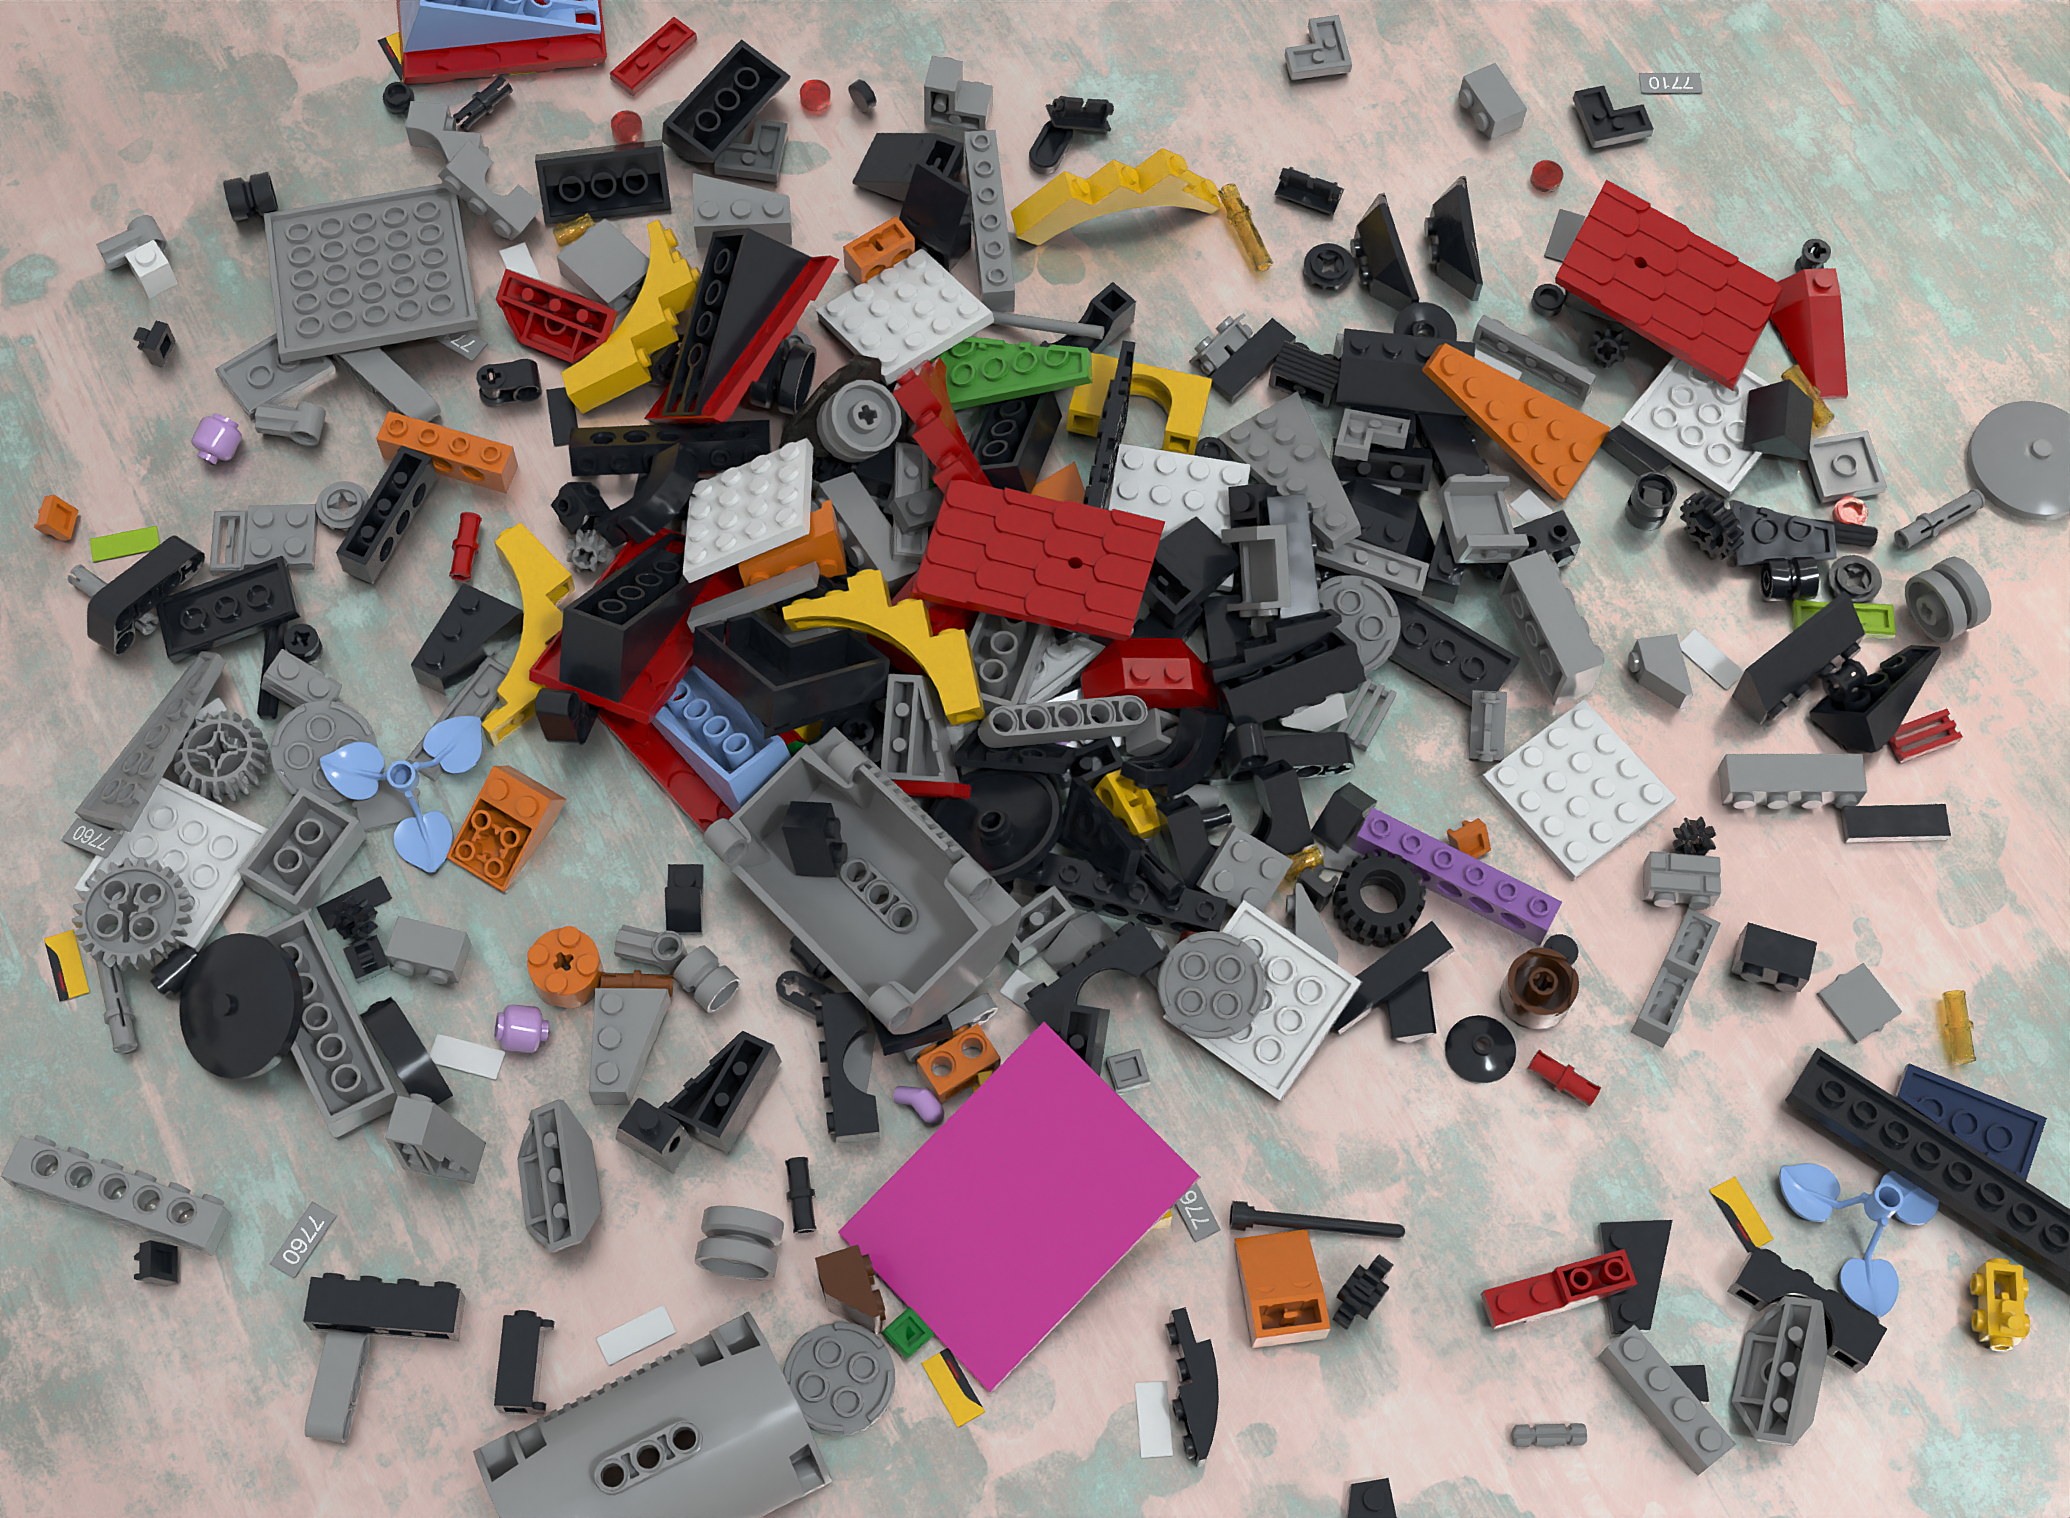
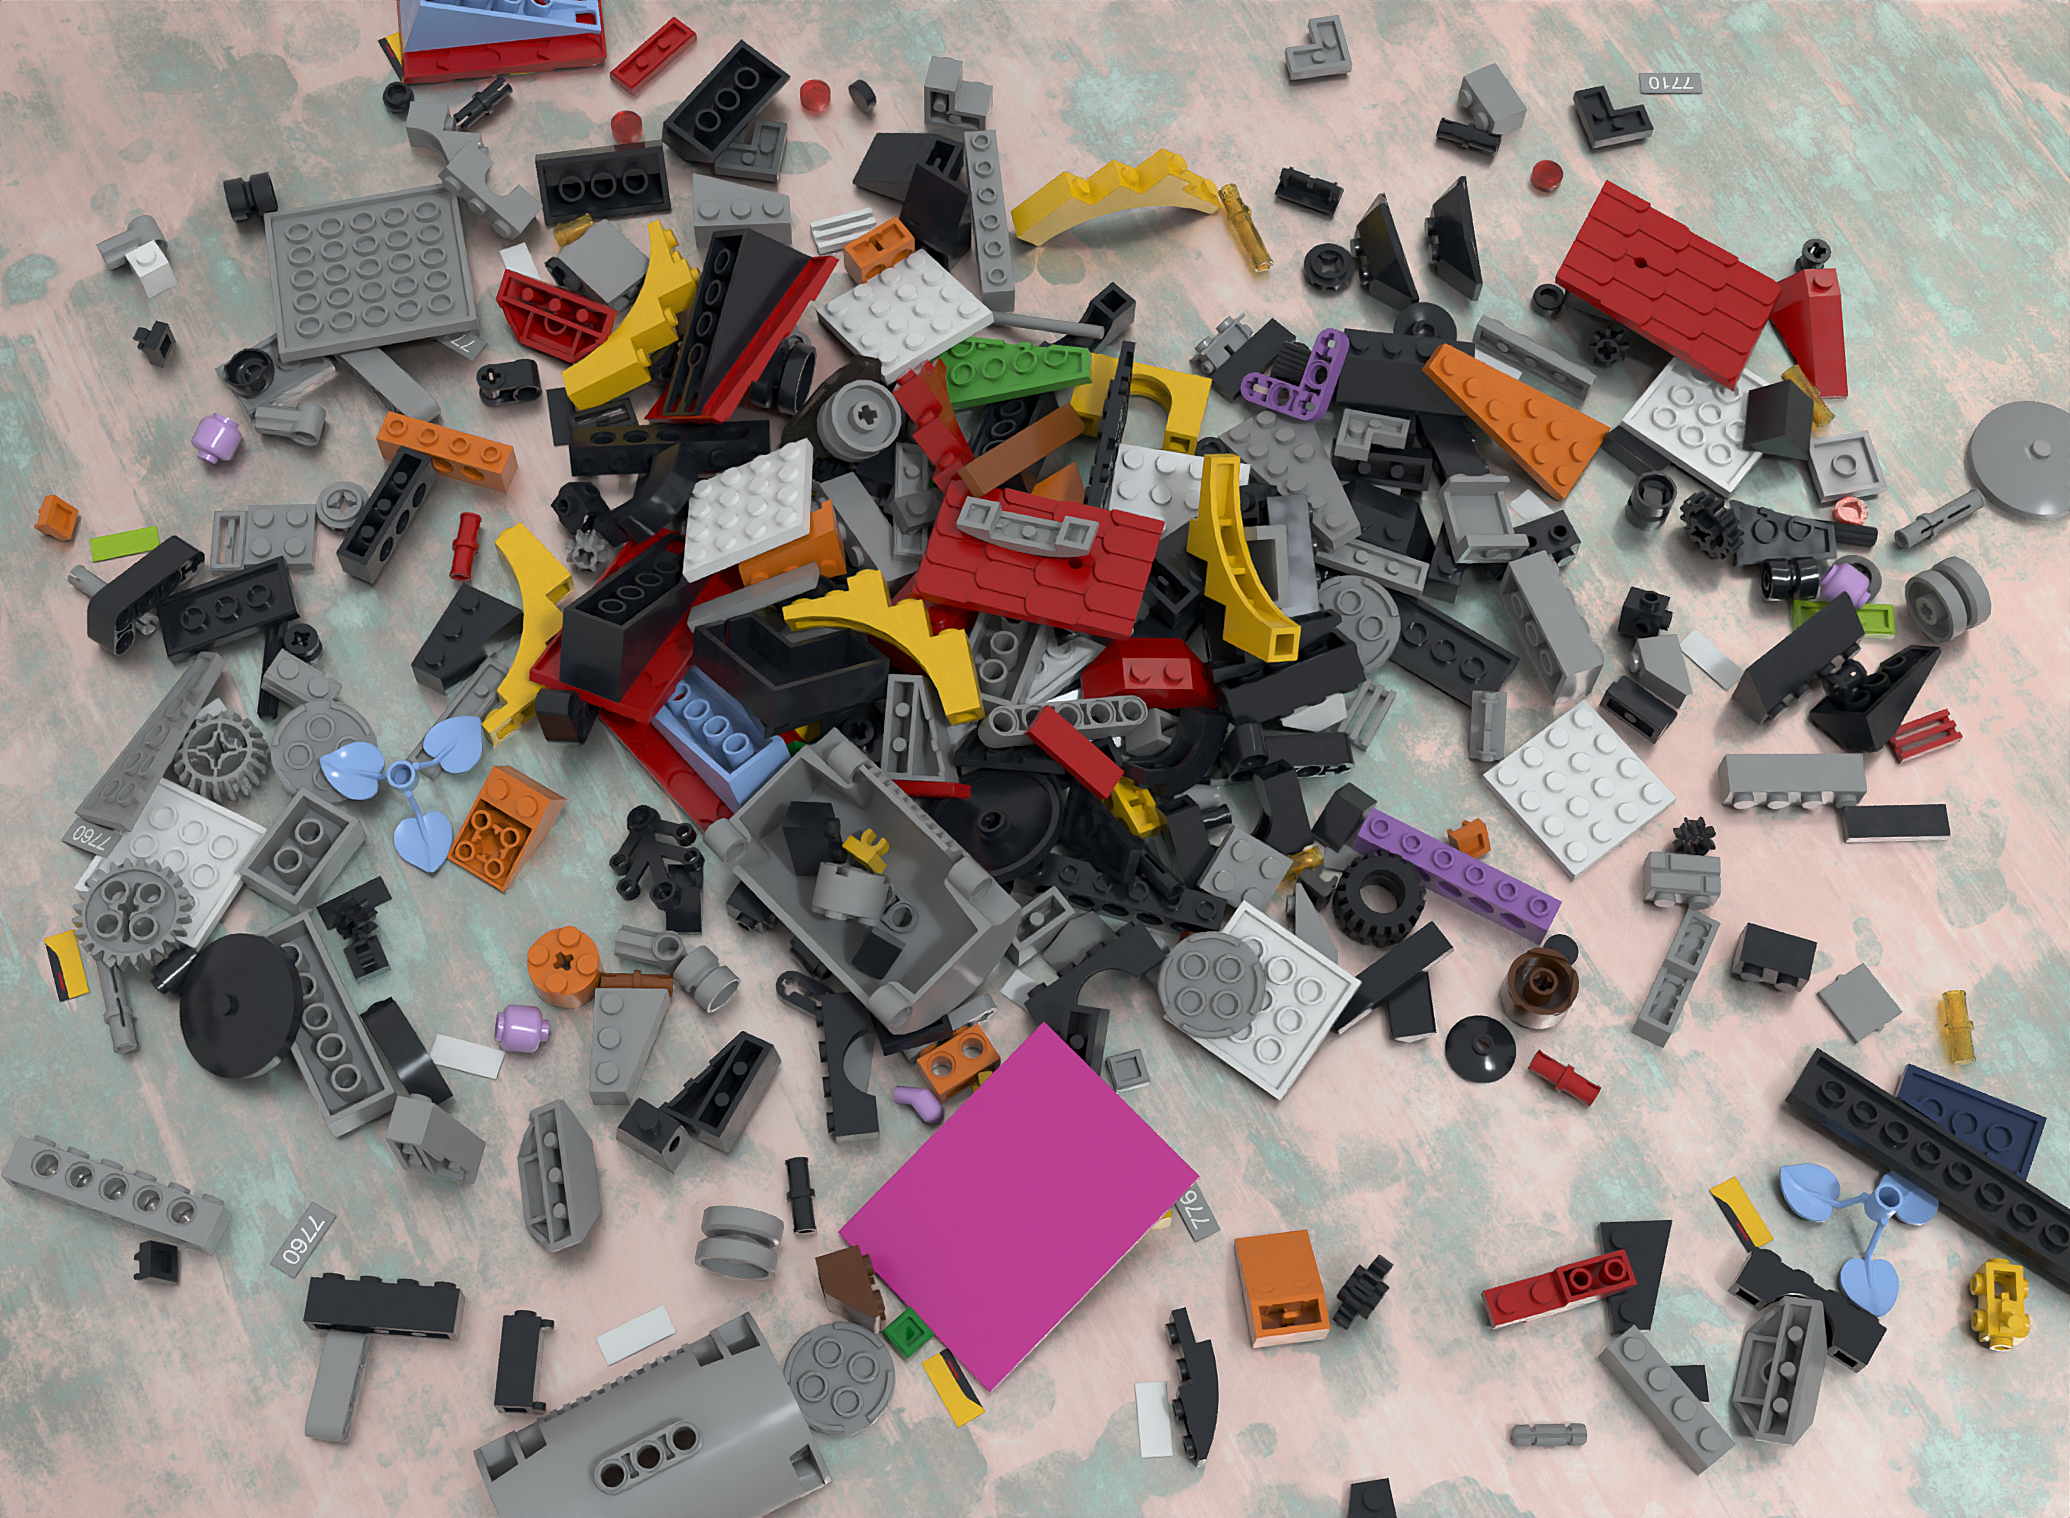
light grey piece [352,771,420,832] -> none
light grey brick [385,916,472,984] -> none
black tile [1029,120,1073,174] -> none
black hinge [1045,96,1114,132] -> none
black piece [1229,1200,1405,1239] -> none
light grey sticker [1544,209,1585,262] -> none
none -> black hair [224,348,275,396]
none -> black tile [544,257,583,292]
none -> black tile [566,397,639,430]
none -> black plant [609,805,705,912]
none -> black brick [726,880,780,936]
none -> white tile [810,207,877,254]
none -> light grey brick [812,862,891,926]
none -> yellow tile [842,828,890,873]
none -> black slope [852,925,906,980]
none -> light grey slope [956,496,1099,557]
none -> dark orange tile [957,402,1087,498]
none -> red tile [1024,705,1124,800]
none -> yellow arch [1187,454,1301,662]
none -> medium lavender beam [1240,328,1349,423]
none -> black pin [1436,117,1502,154]
none -> black panel [1599,675,1678,744]
none -> black brick [1617,586,1673,639]
none -> lavender head [1819,563,1871,610]

